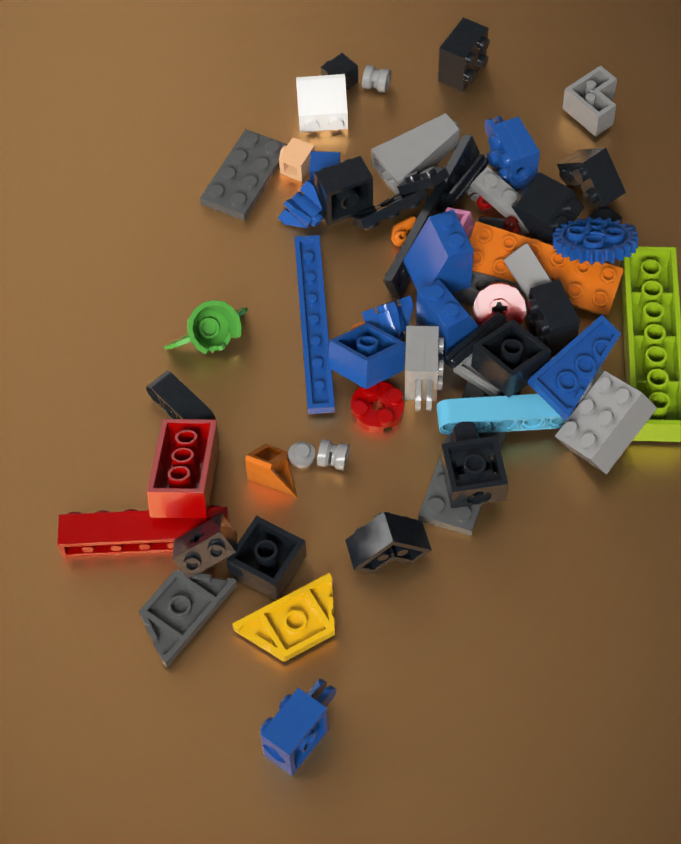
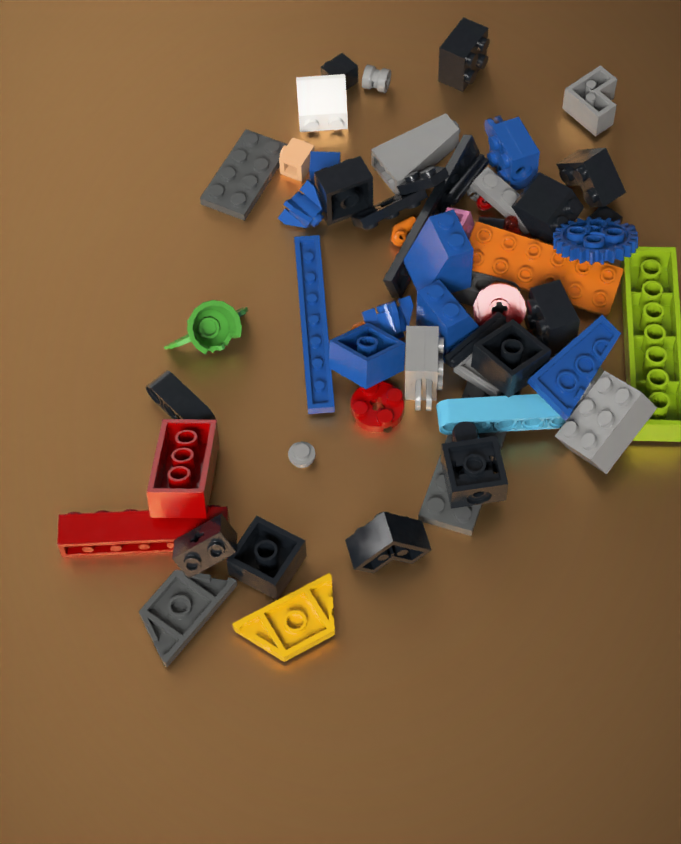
orange slope [245,444,298,498] -> none
blue brick [260,679,336,776] -> none
light grey wheel [317,439,350,471] -> none
light grey slope [503,243,552,300] -> none

